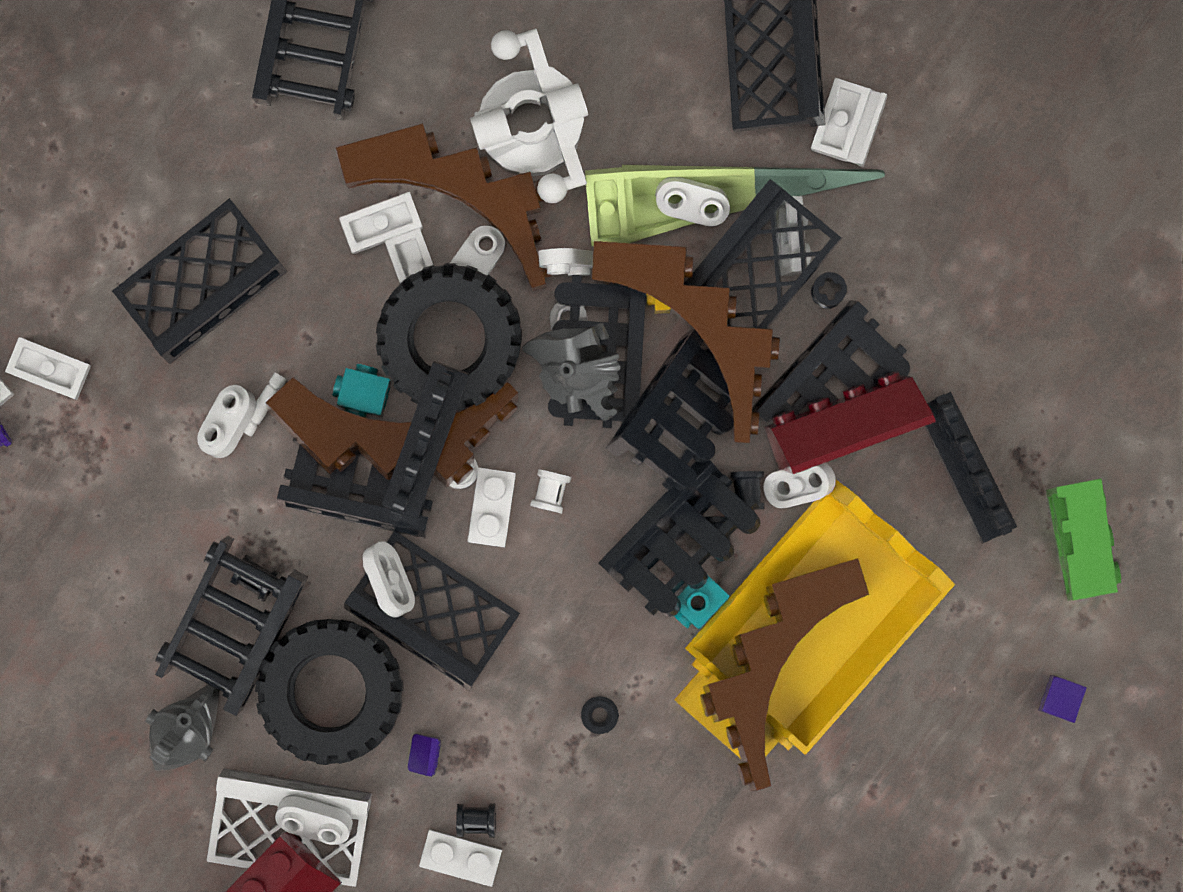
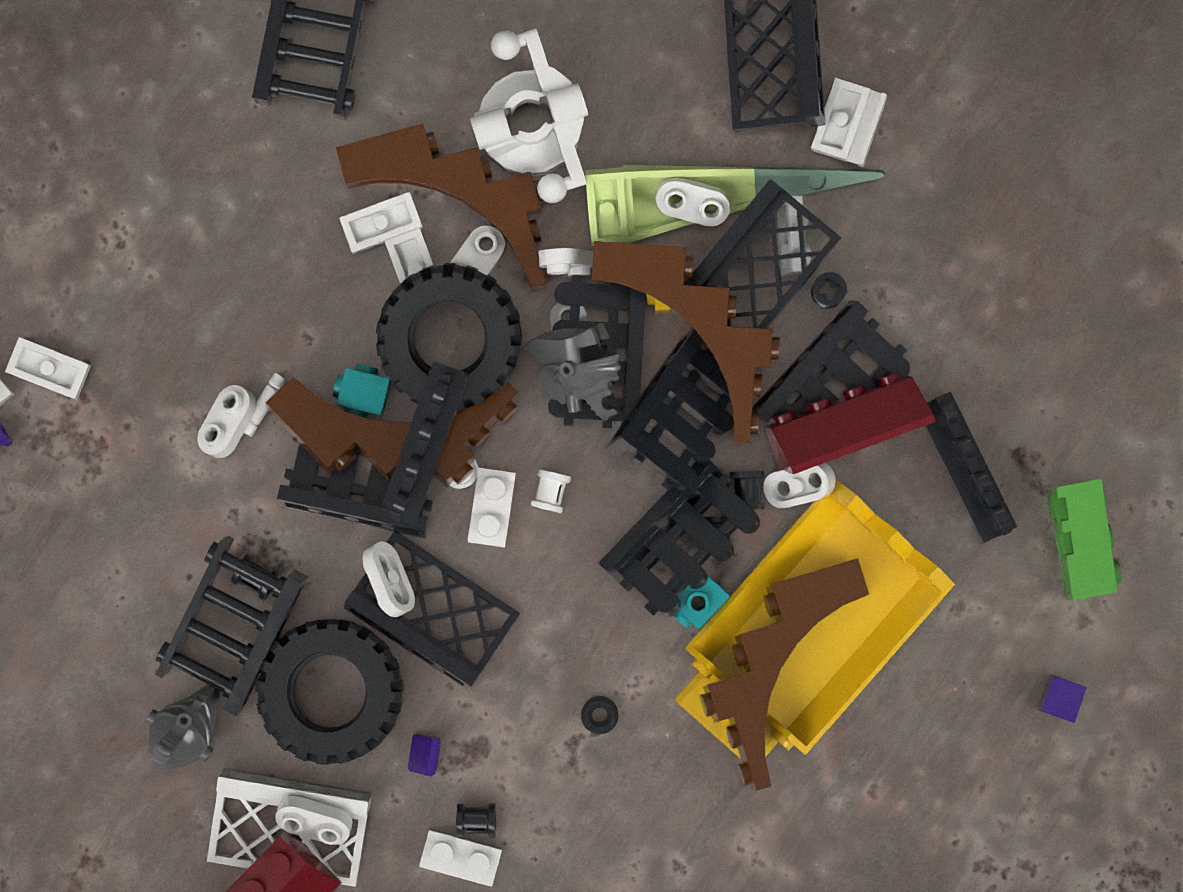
black fence [112,198,287,364] -> none

